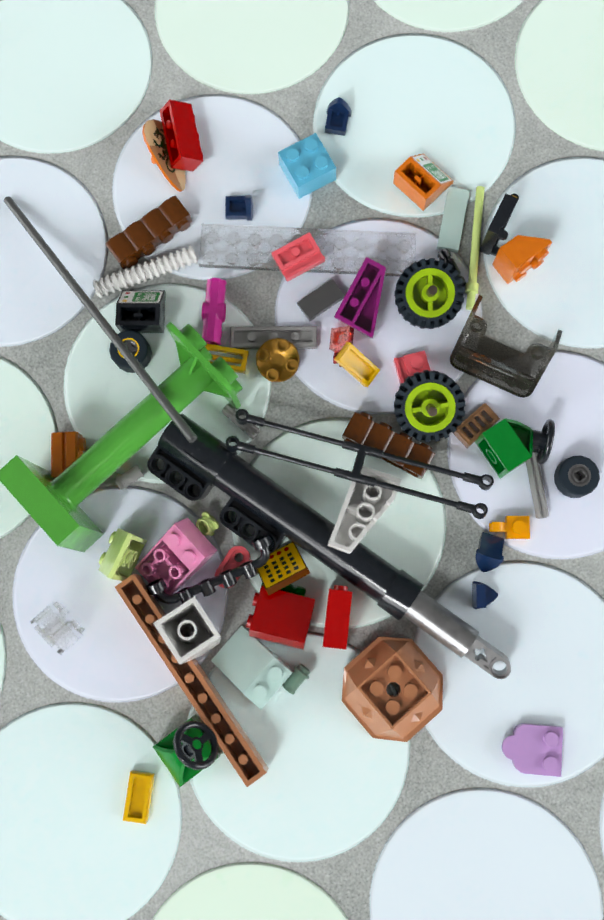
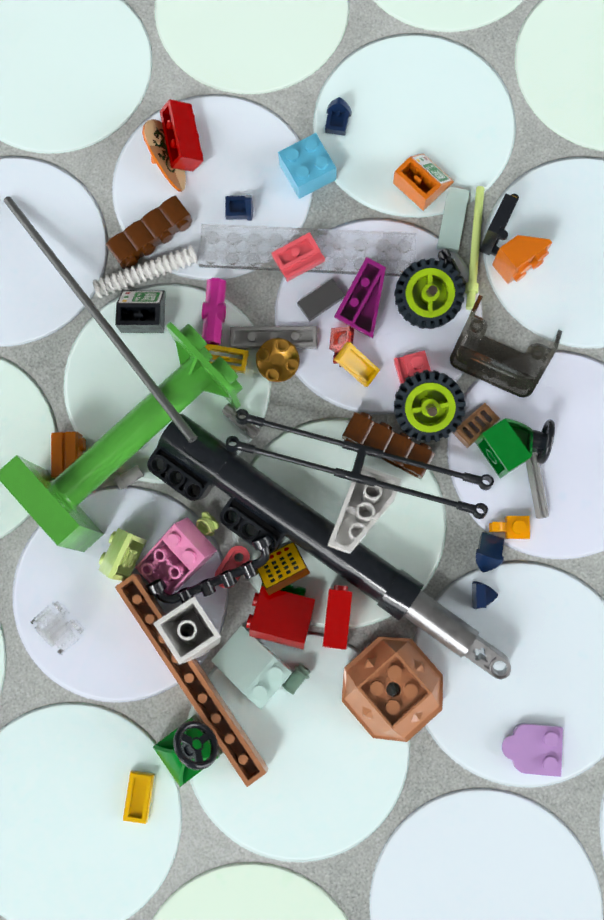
black wheel [109,330,152,373] -> none
black wheel [554,456,600,498] -> none

